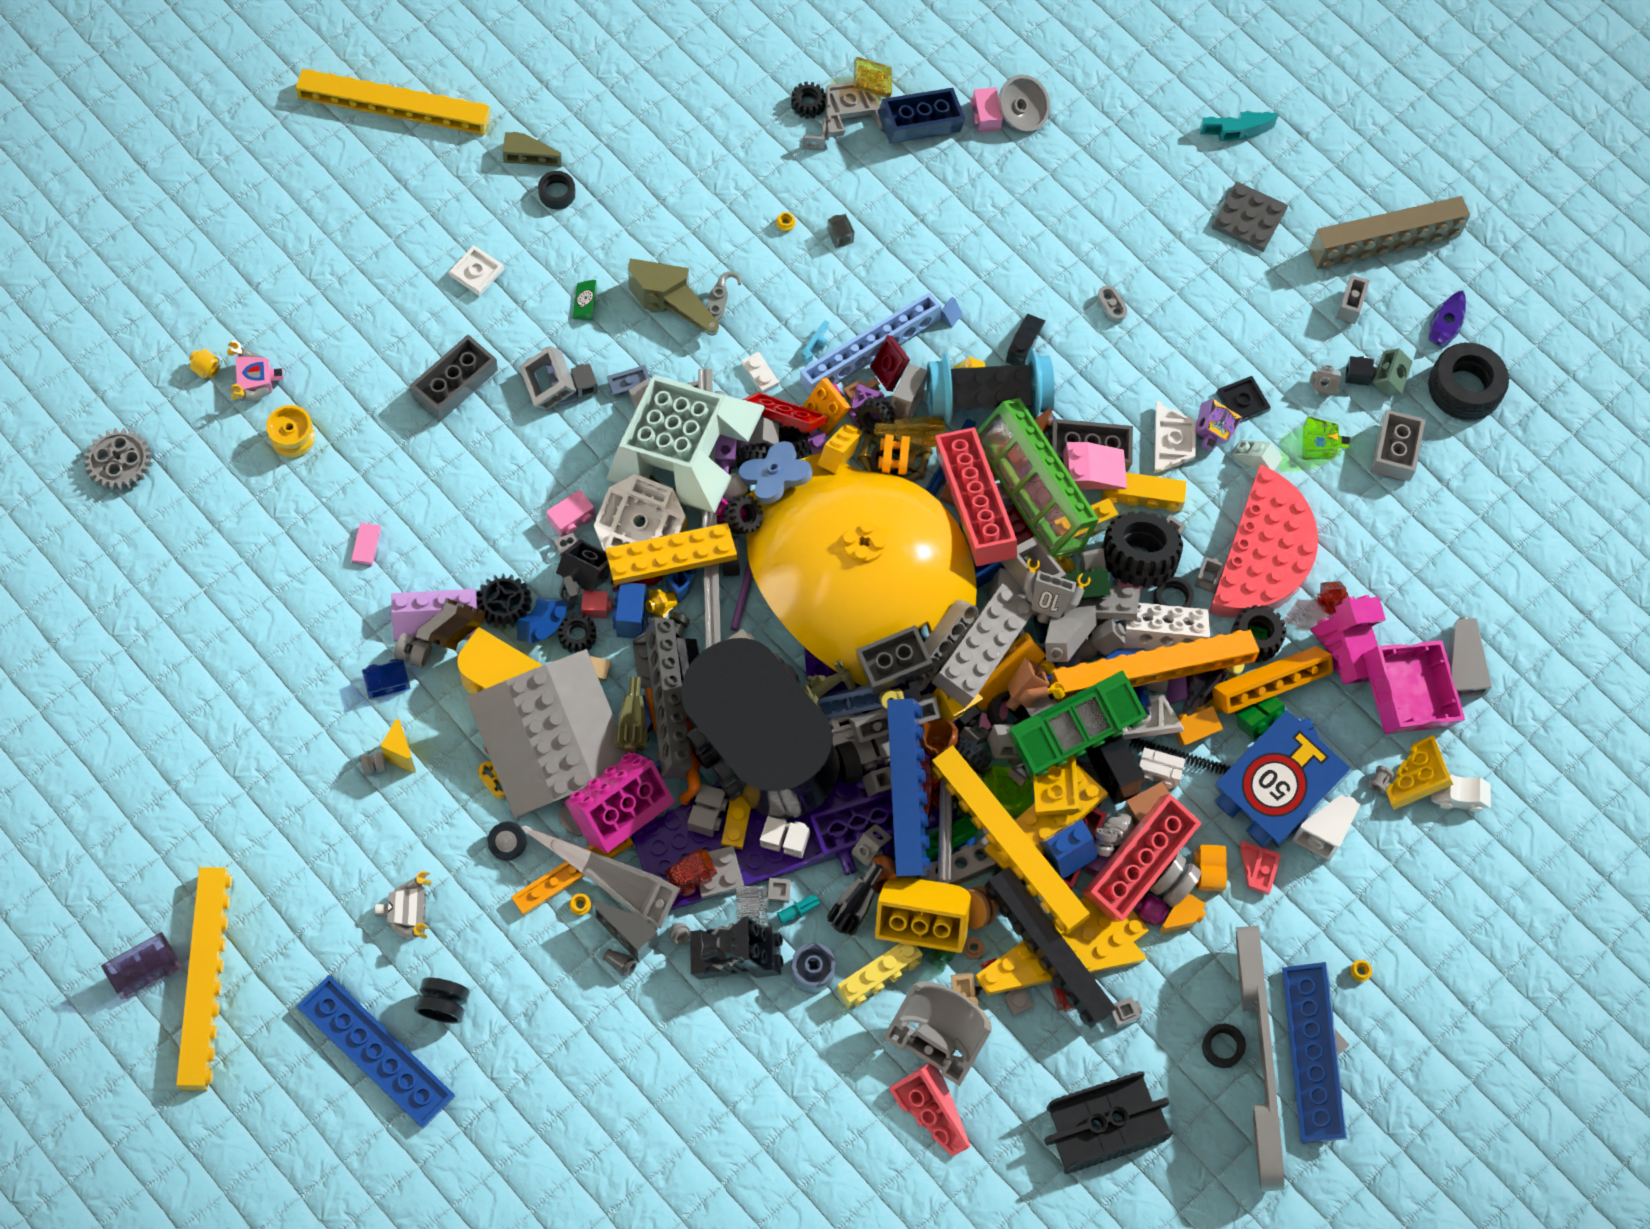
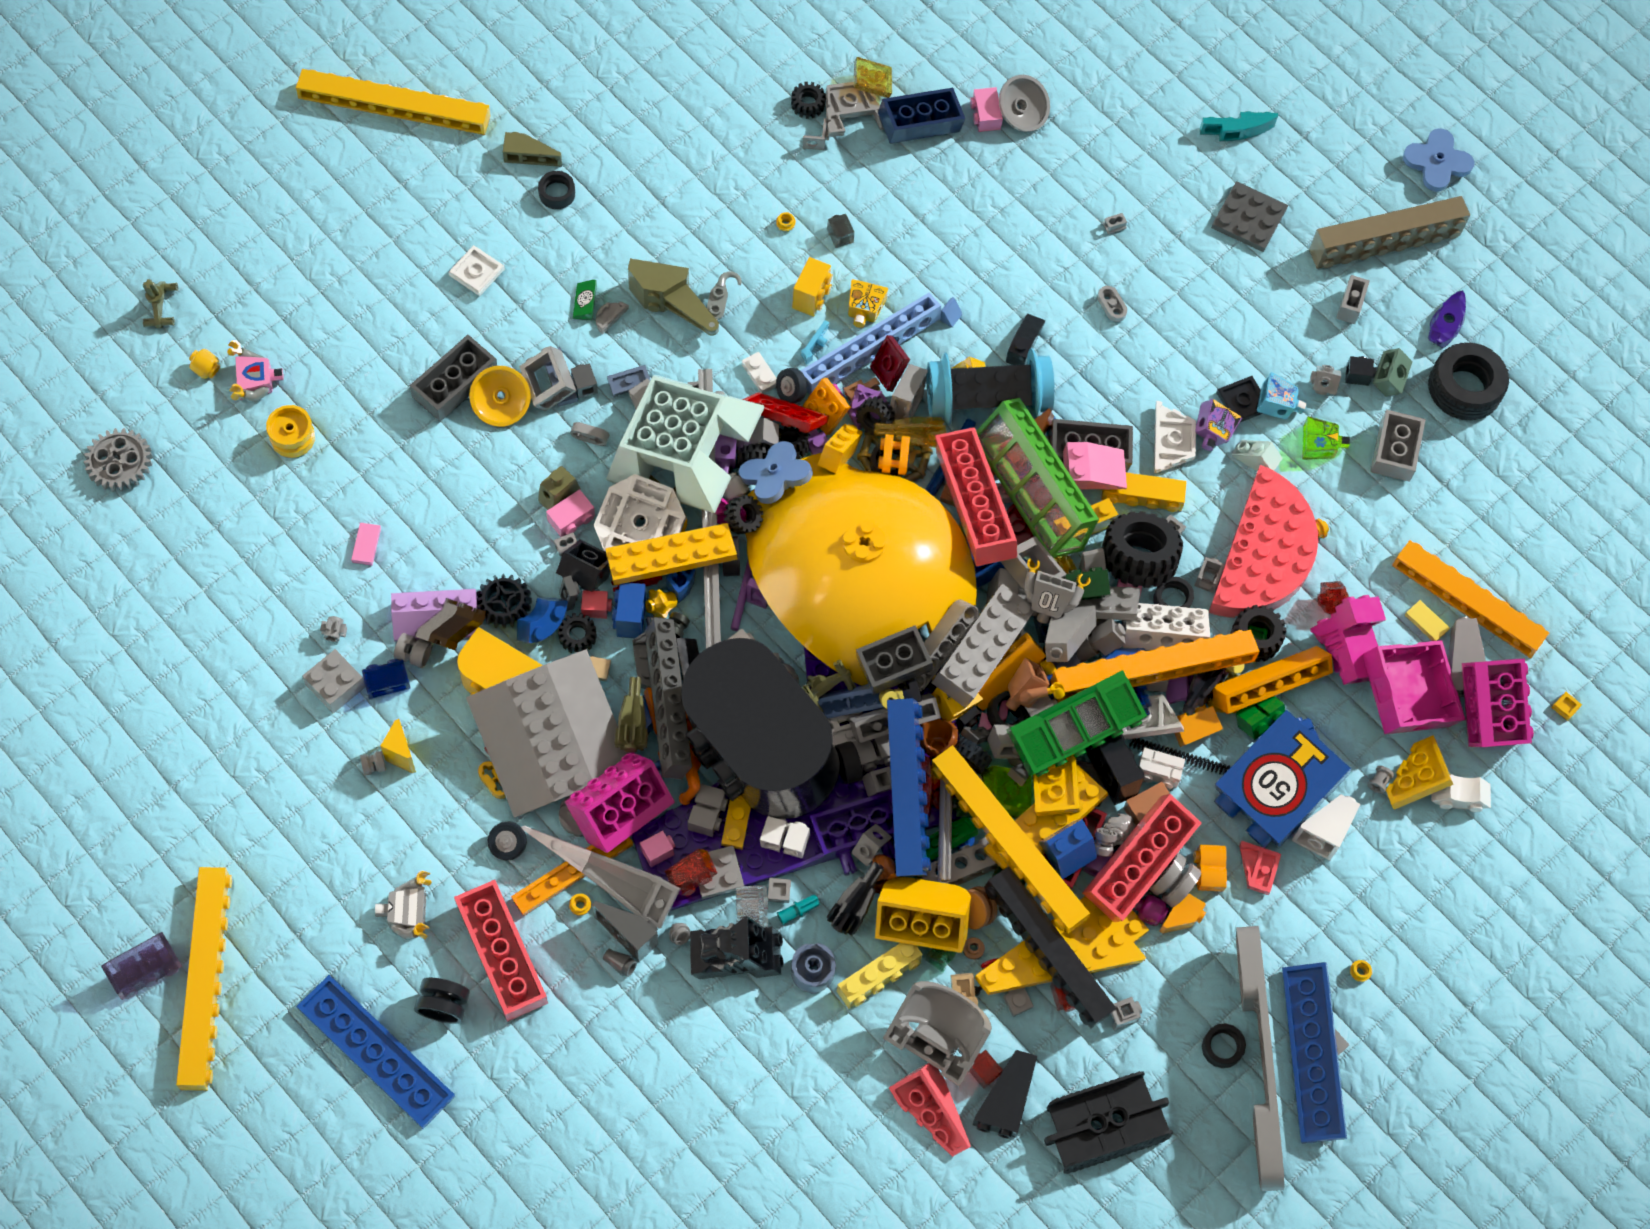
none -> olive axle [143,279,178,328]
none -> light grey brick [302,649,366,714]
none -> light grey gear [320,616,347,642]
none -> coral brick [454,880,548,1022]
none -> yellow dish [469,366,531,427]
none -> olive torso [538,466,581,510]
none -> light grey beam [570,422,610,446]
none -> light grey tile [596,302,629,335]
none -> bright pink brick [640,831,675,867]
none -> medium lavender plate [747,578,768,609]
none -> black wheel [776,368,807,404]
none -> yellow brick [792,257,833,317]
none -> yellow torso [848,279,888,328]
none -> clear red brick [969,1050,1003,1089]
none -> black slope [972,1050,1037,1139]
none -> light grey piece [1103,213,1127,234]
none -> medium azure torso [1257,372,1306,419]
none -> yellow plate [1315,518,1329,538]
none -> light orange brick [1392,540,1549,658]
none -> medium blue plant [1403,128,1474,192]
none -> light yellow tile [1405,600,1450,641]
none -> dark pink brick [1461,658,1534,747]
none -> yellow tile [1551,692,1582,721]

